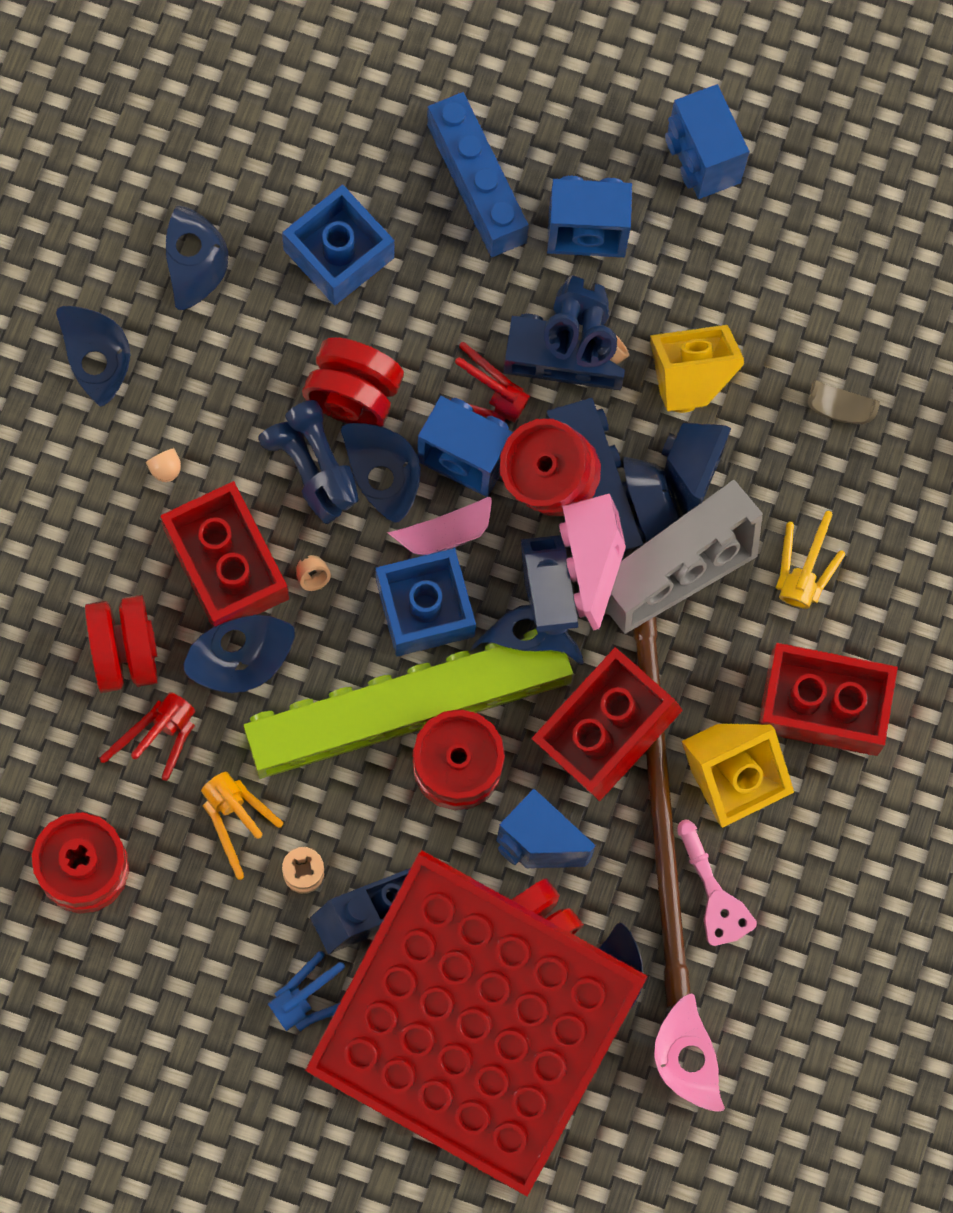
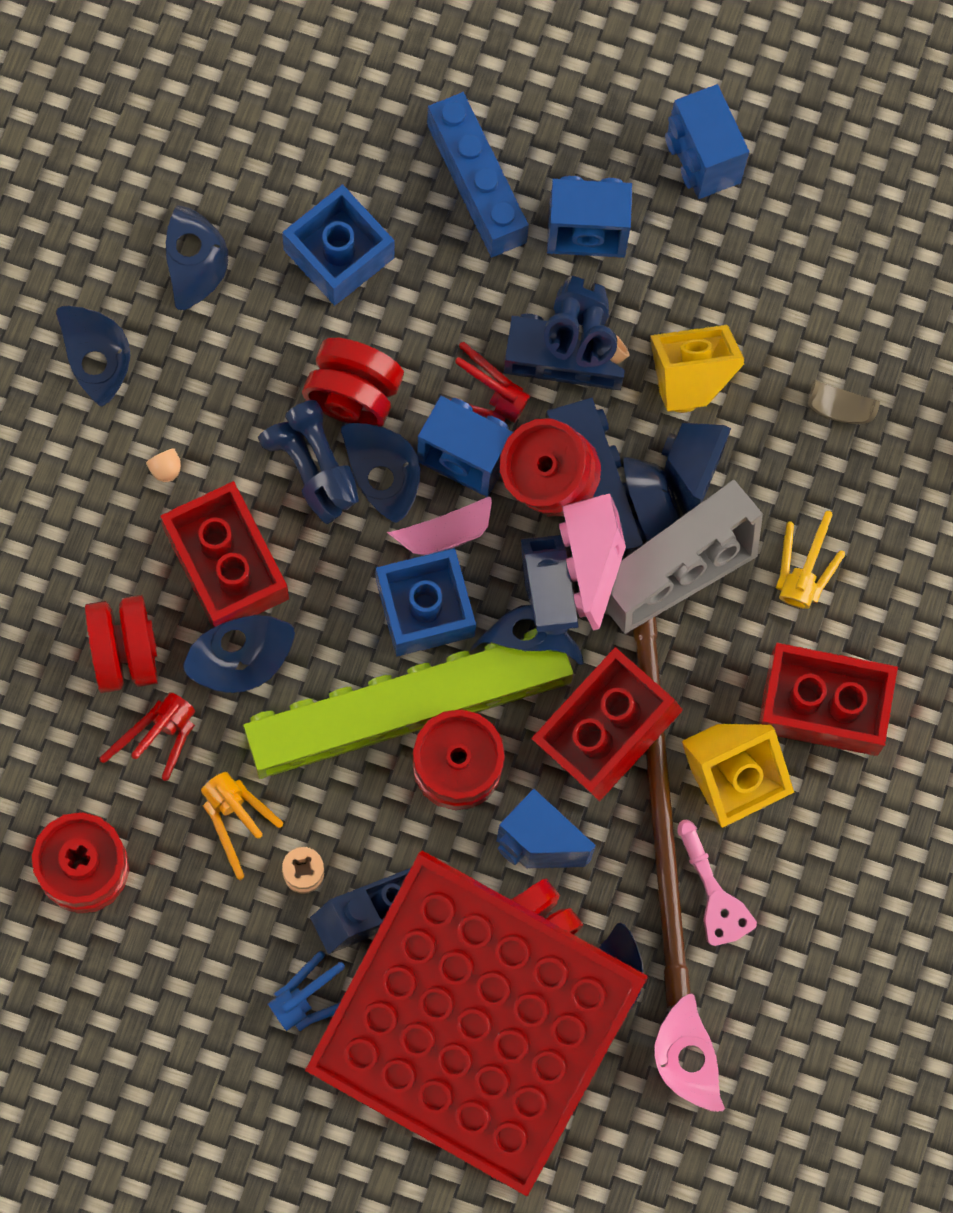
light nougat hinge [296,555,331,591] -> none

